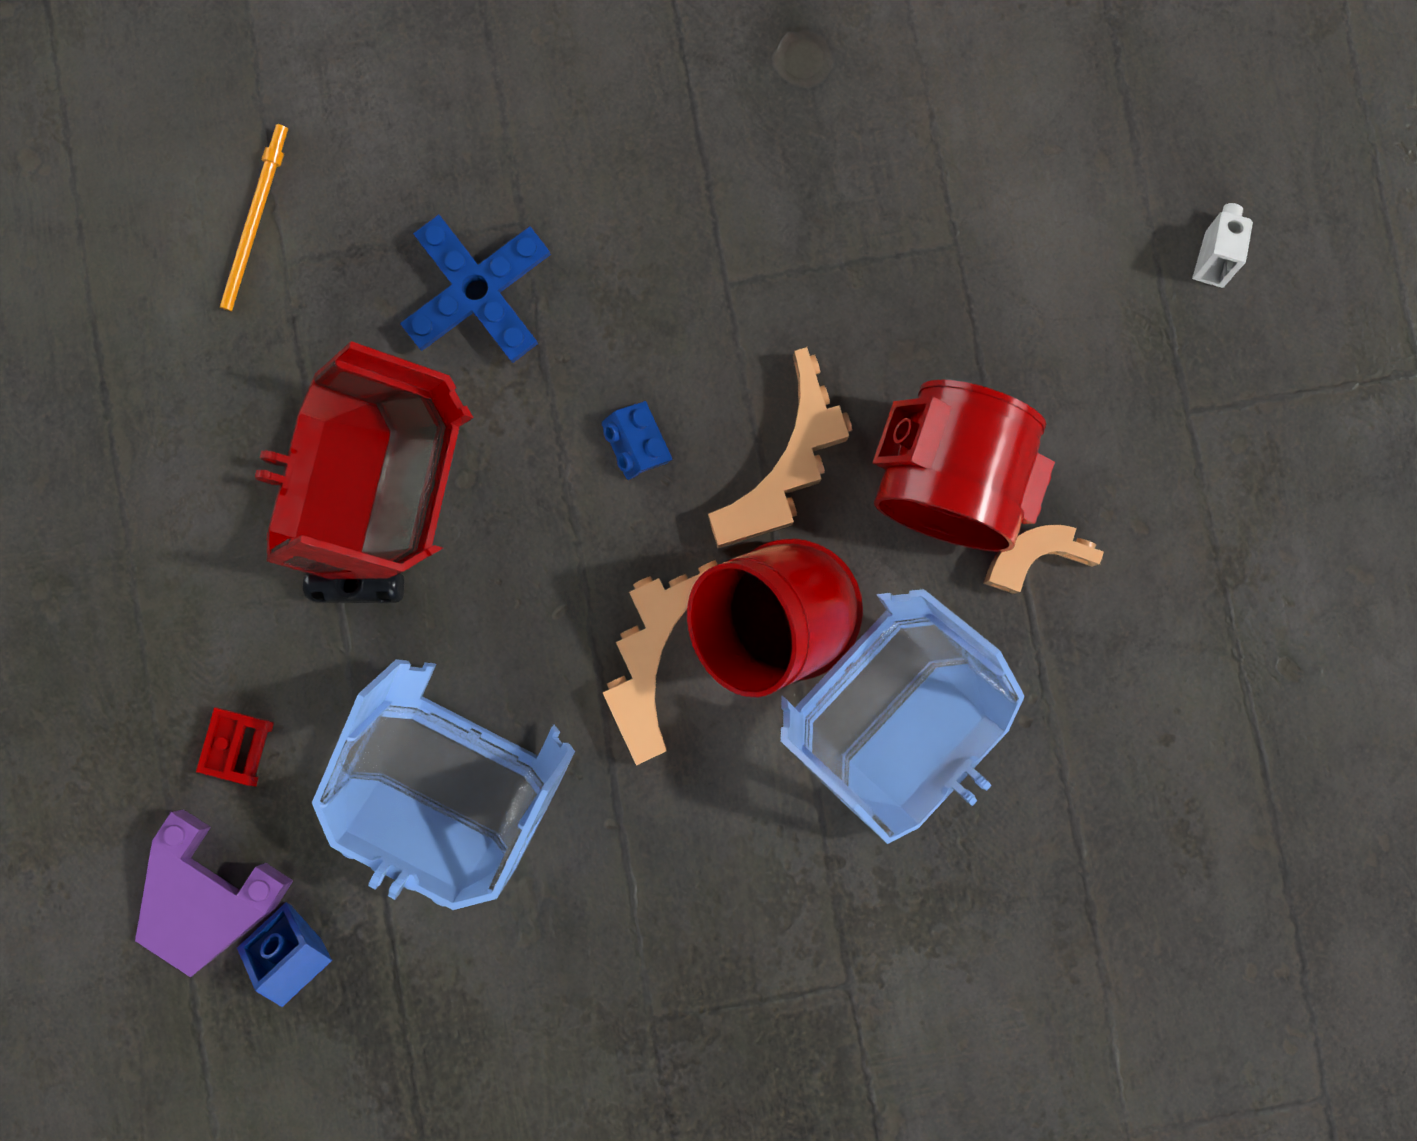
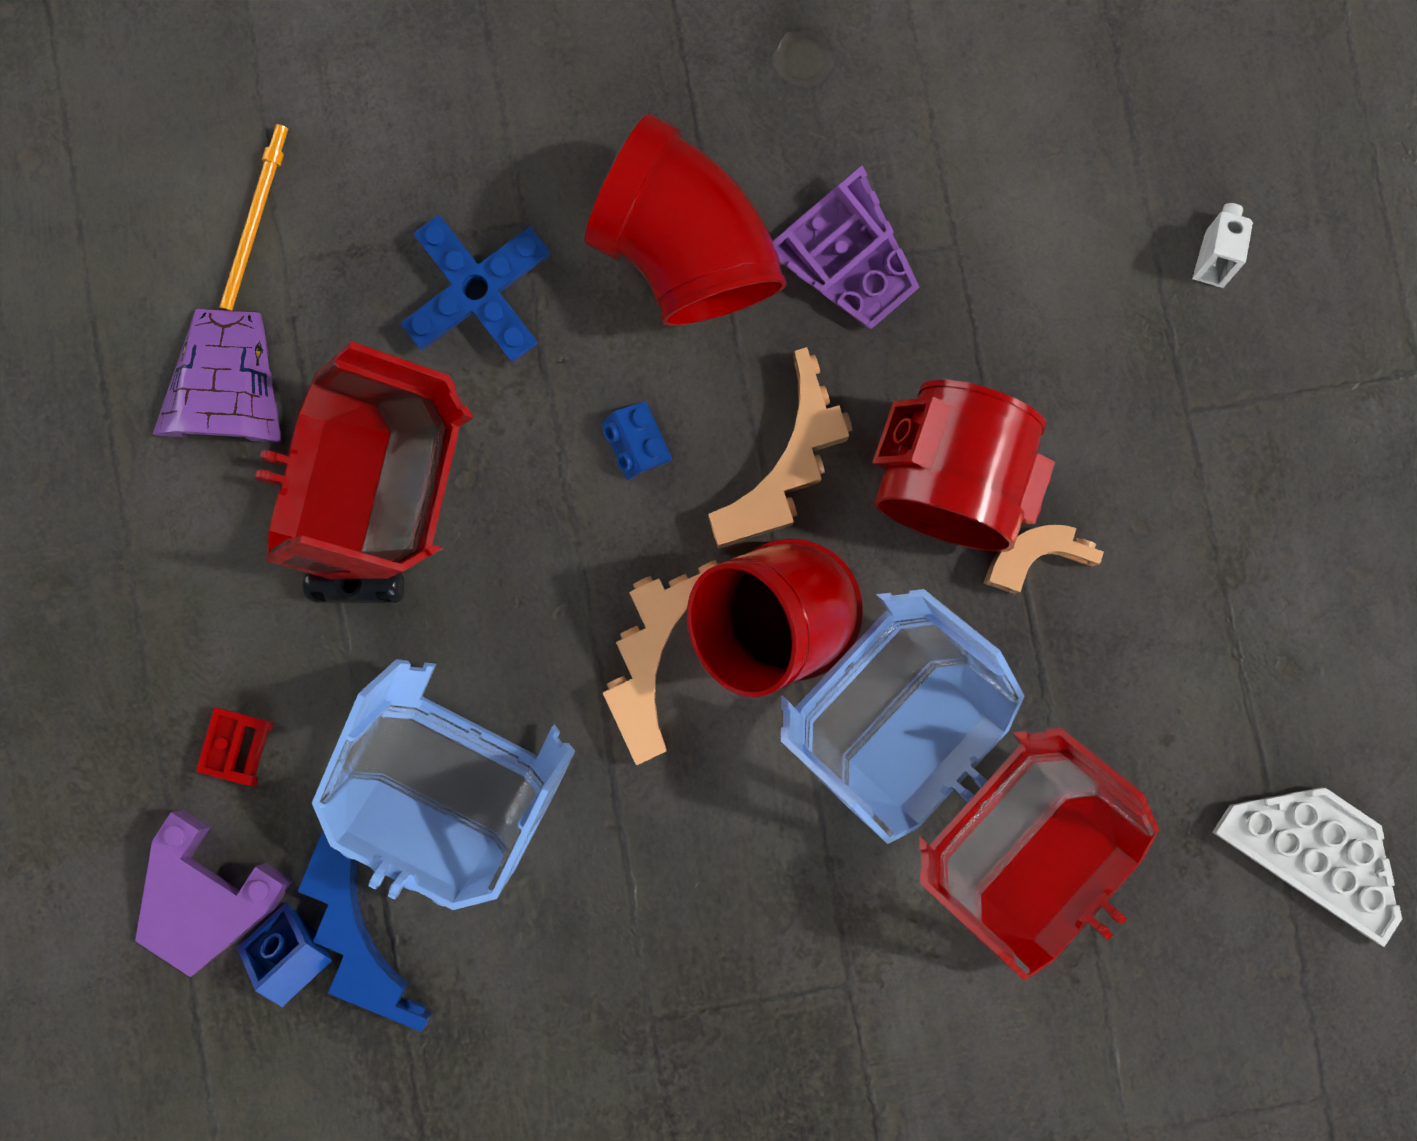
none -> medium lavender wedge [152,309,283,443]
none -> blue arch [297,831,432,1032]
none -> red cylinder [584,113,787,326]
none -> medium lavender wedge [773,165,920,330]
none -> red windscreen [919,728,1160,981]
none -> white plate [1212,787,1402,947]

